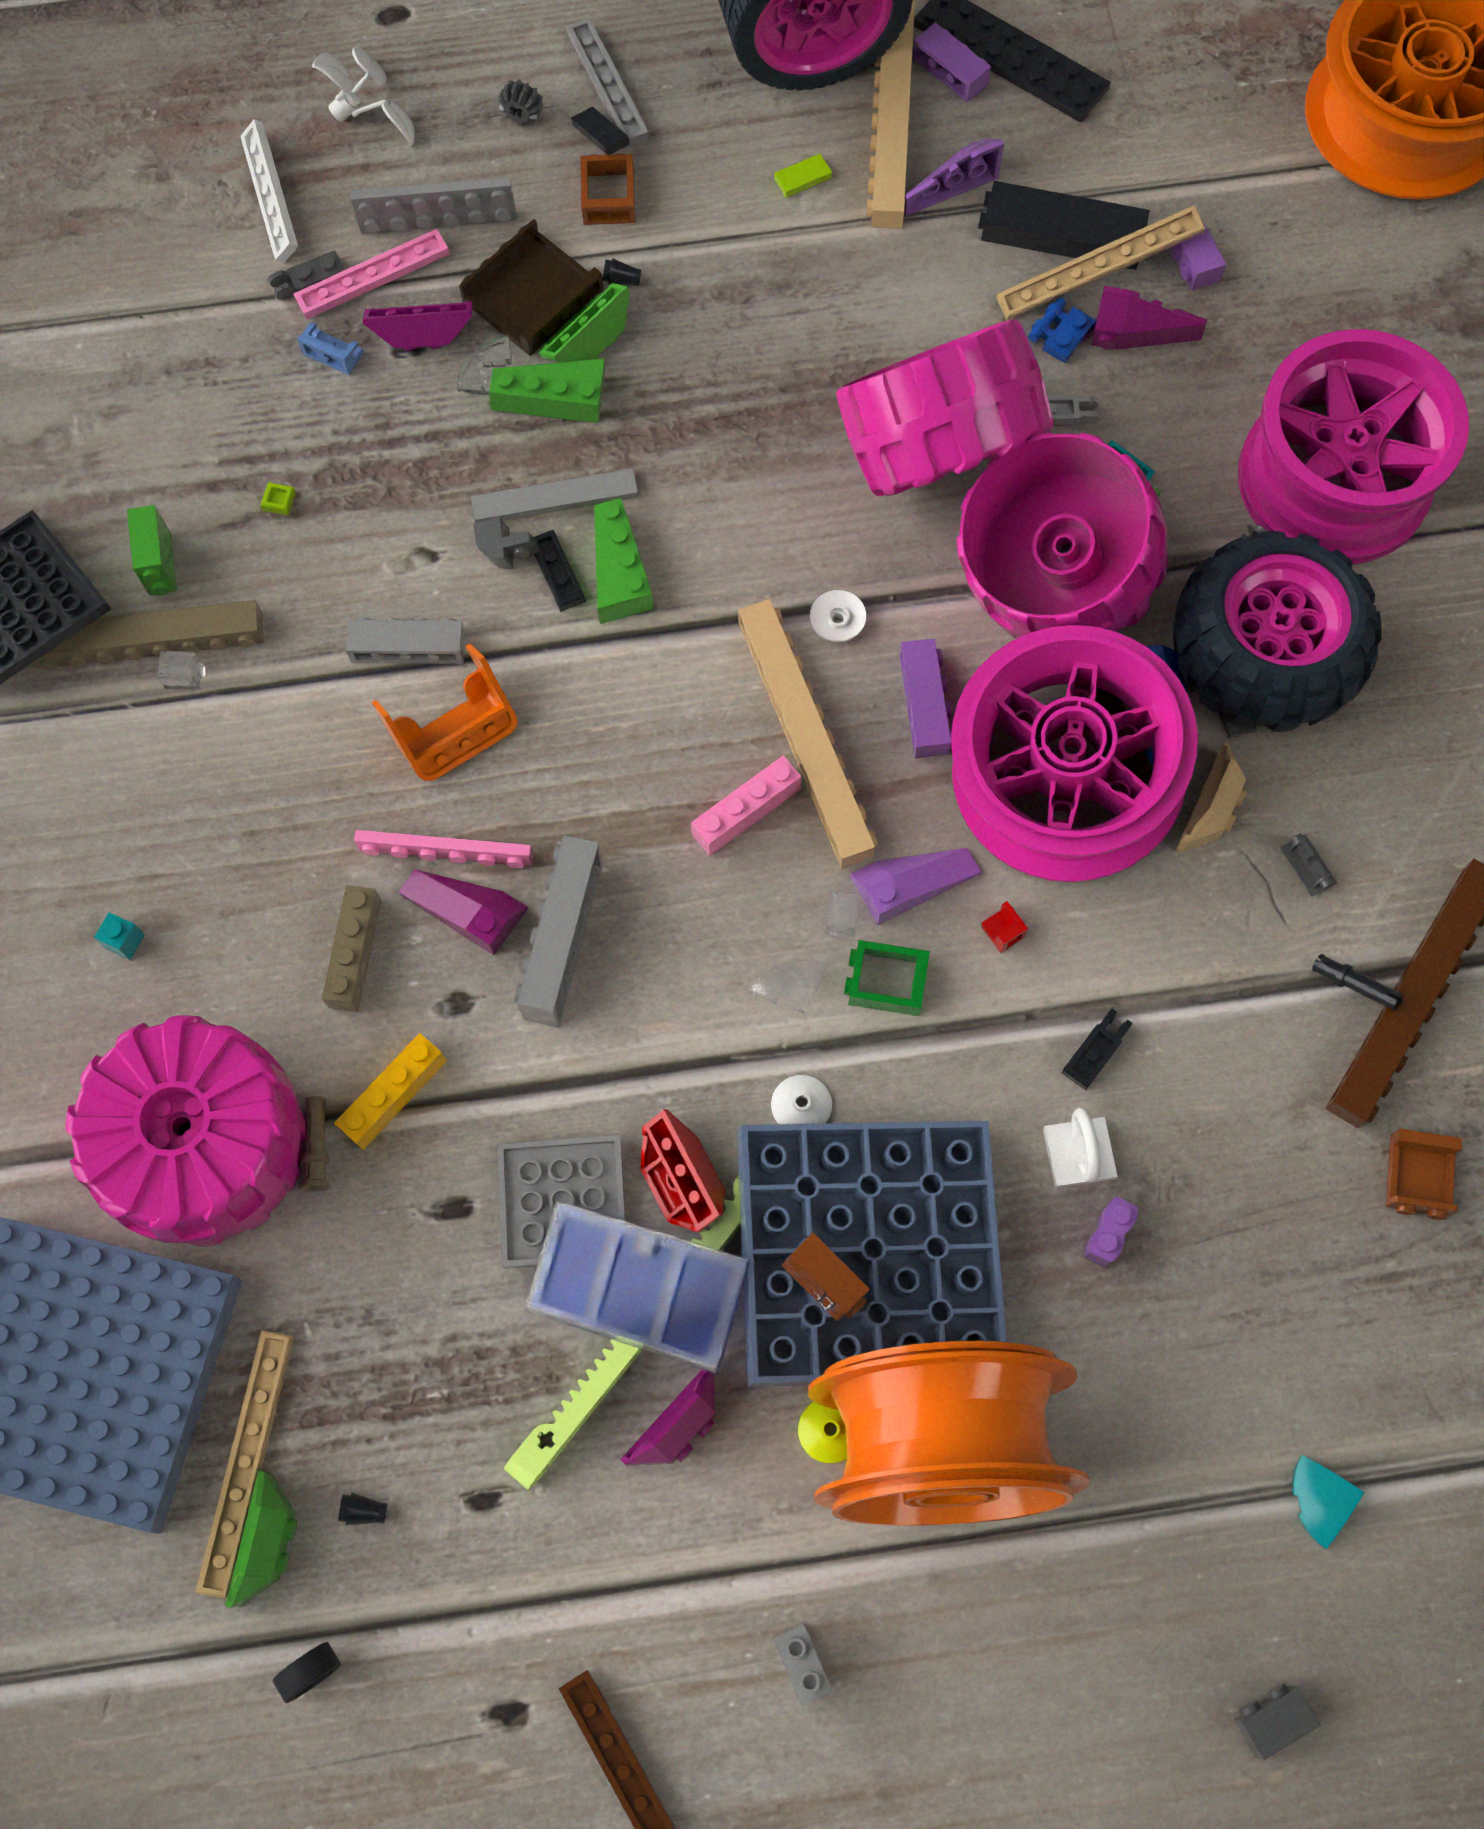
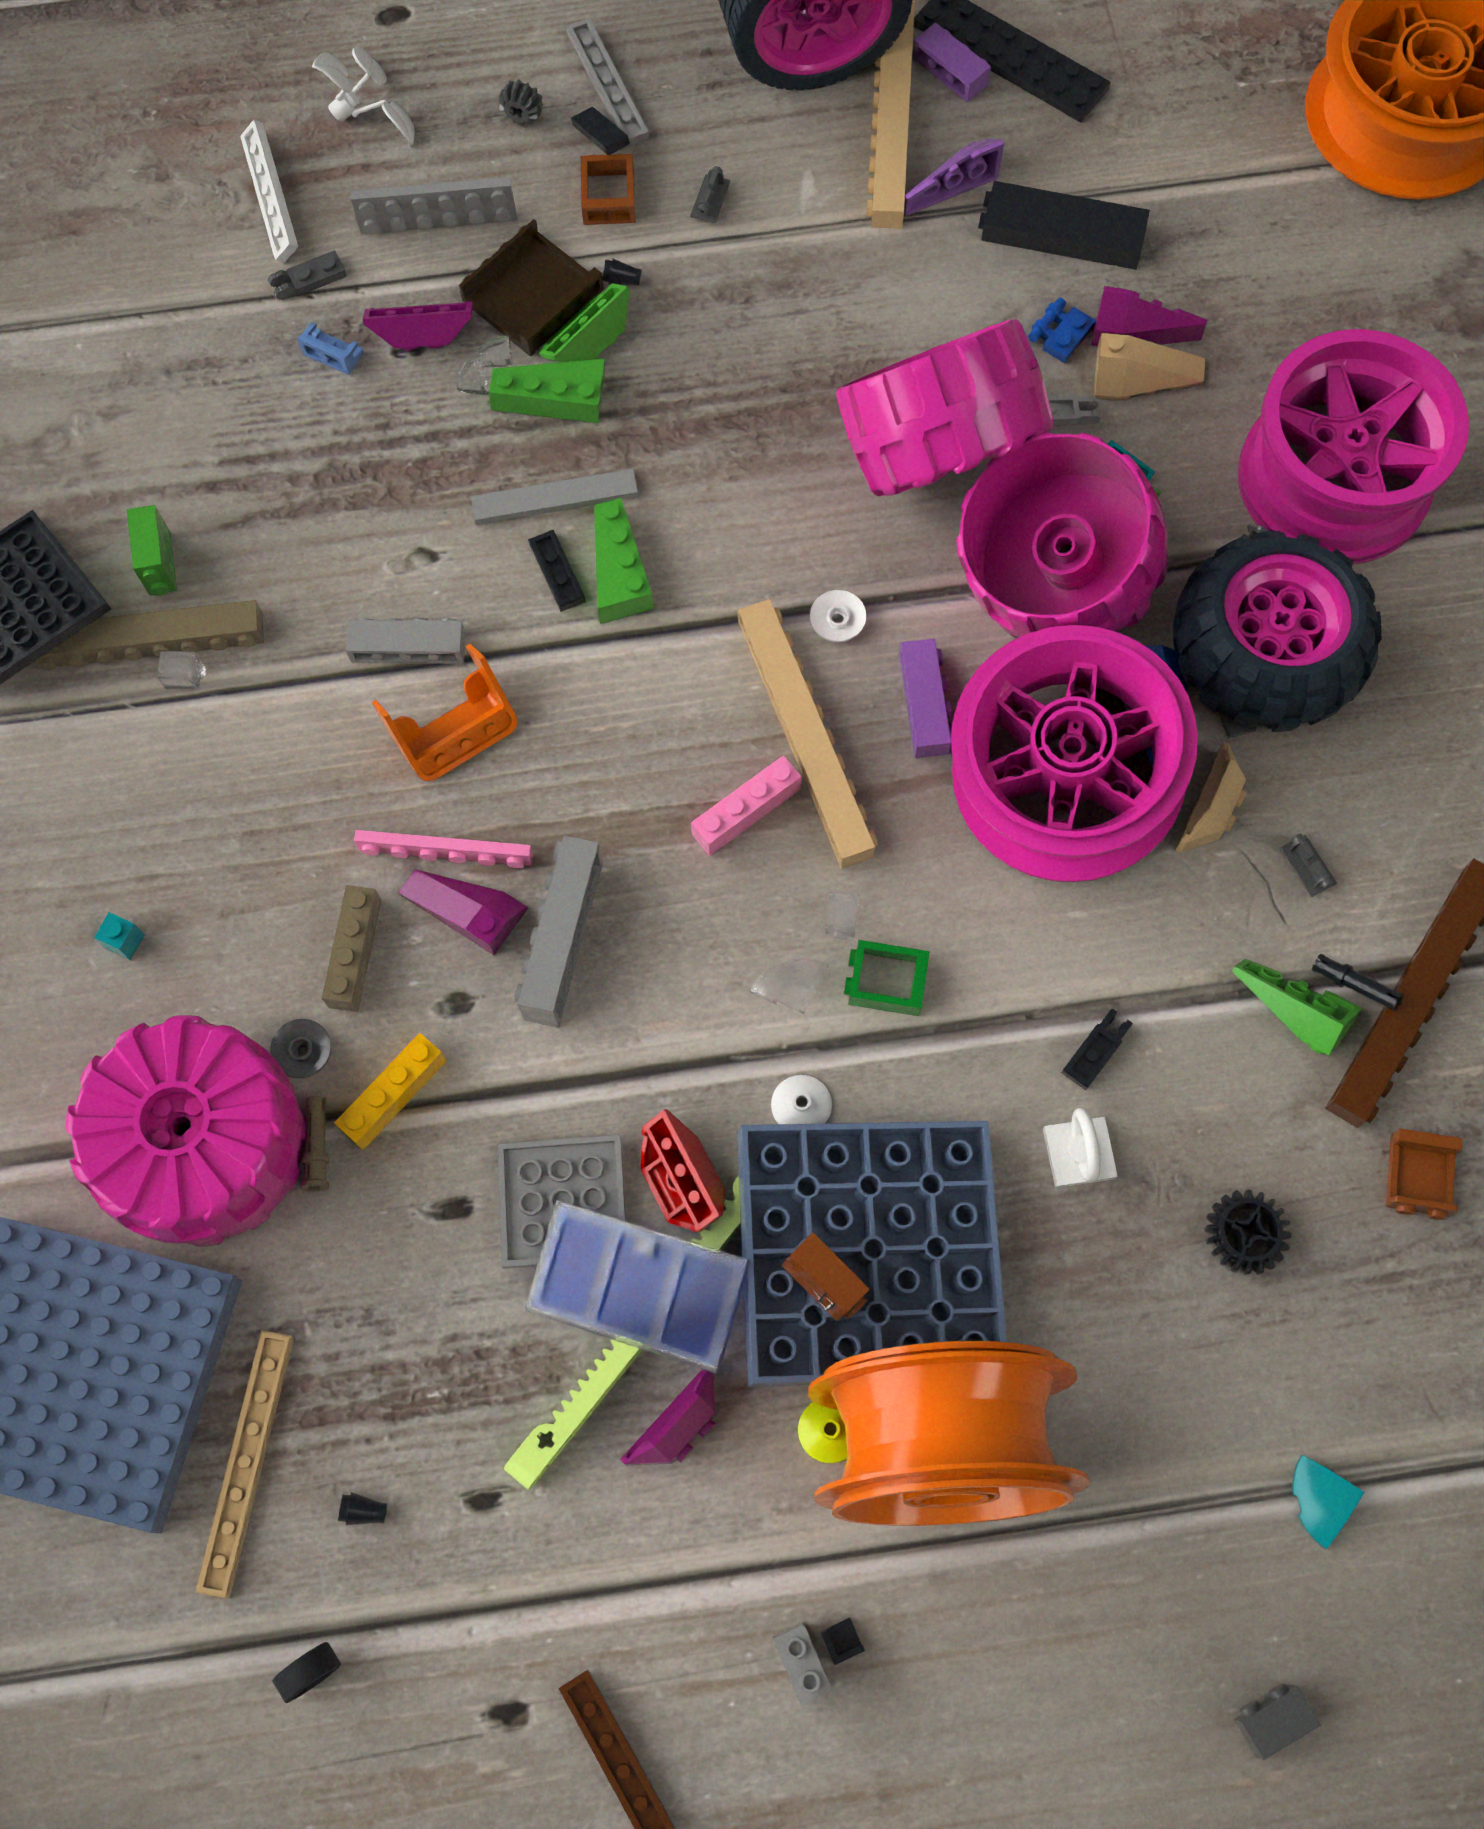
bright green wedge [225,1471,297,1608] -> none
lime tile [260,482,296,516] -> none
bright pink plate [294,229,450,319] -> none
dark grey brick [473,517,539,569] -> none
lime tile [774,153,832,198] -> none
medium lavender wedge [850,848,981,925] -> none
red panel [981,901,1028,953] -> none
tan tile [996,205,1205,321] -> none
medium lavender brick [1084,1196,1138,1268] -> none
medium lavender brick [1169,223,1226,290] -> none
none -> dark grey dish [270,1019,331,1078]
none -> dark grey hinge [690,166,731,223]
none -> black panel [820,1617,865,1665]
none -> tan wedge [1094,333,1205,400]
none -> black gear [1204,1189,1292,1275]
none -> bright green wedge [1232,959,1363,1056]

